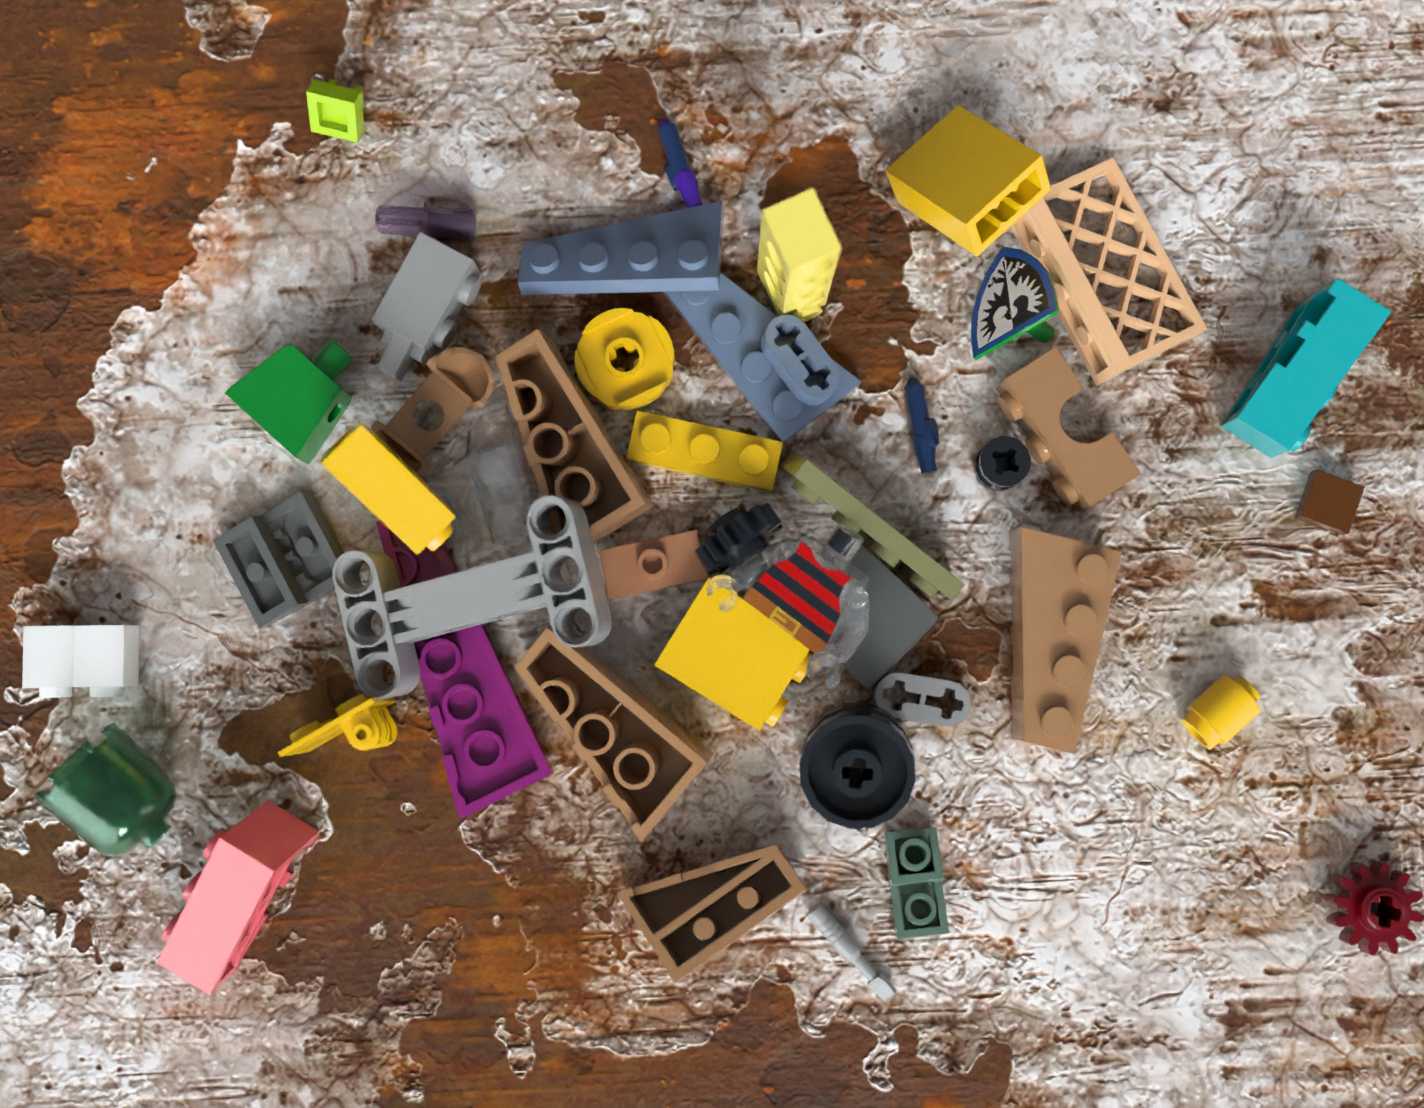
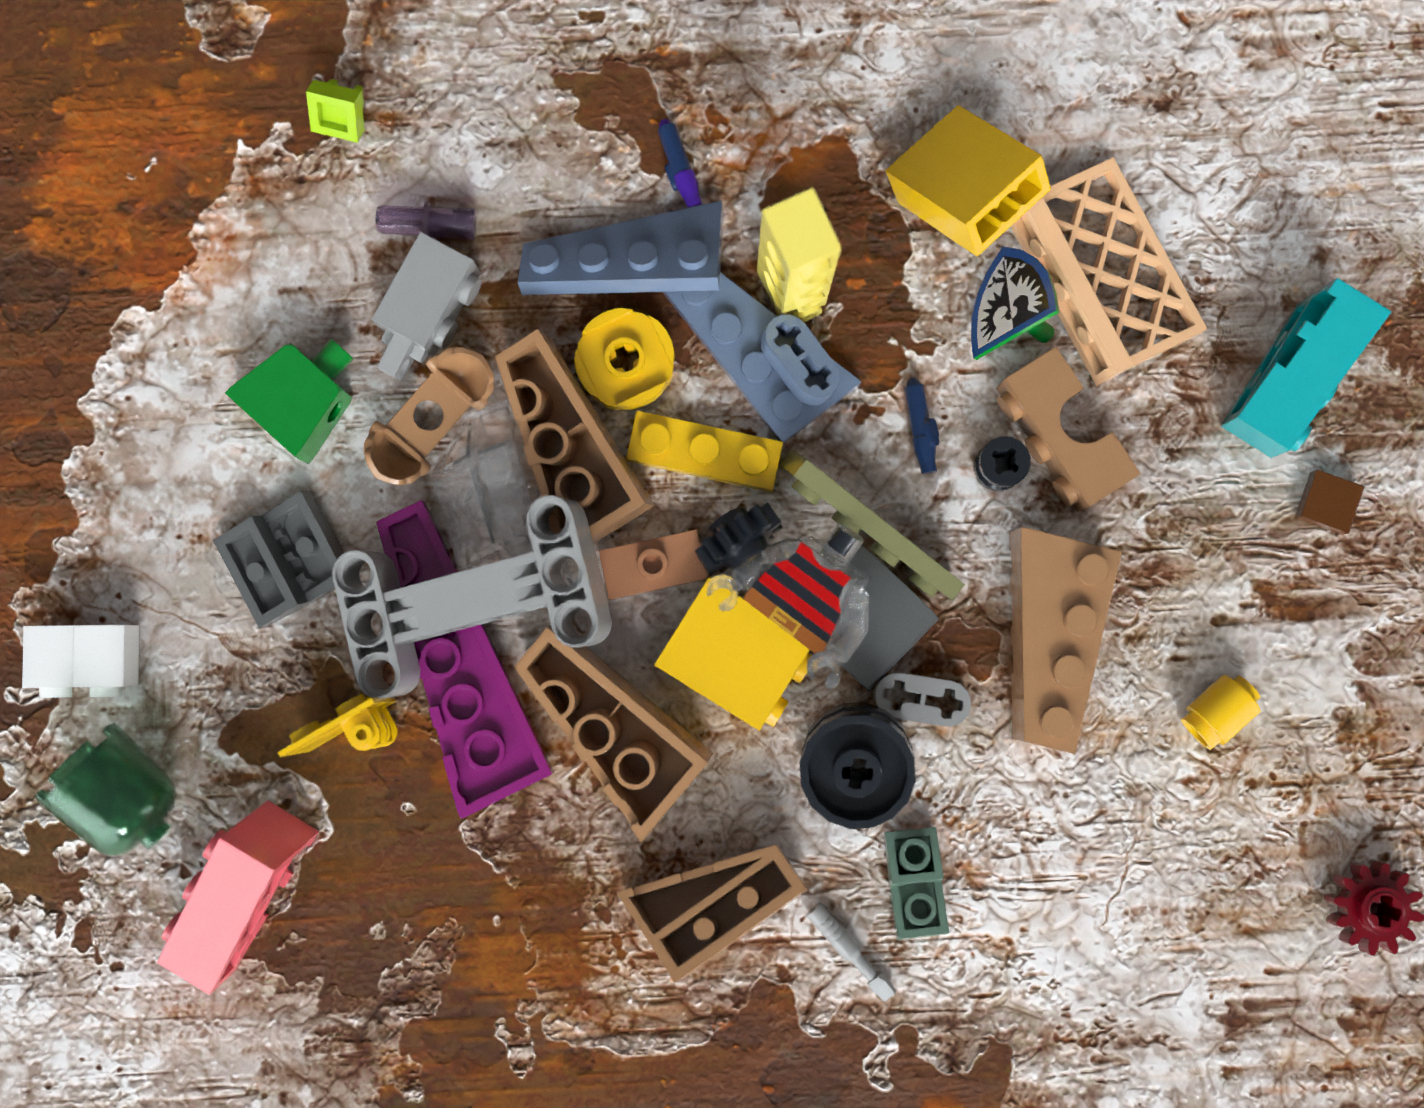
yellow brick [321,419,456,555] -> none

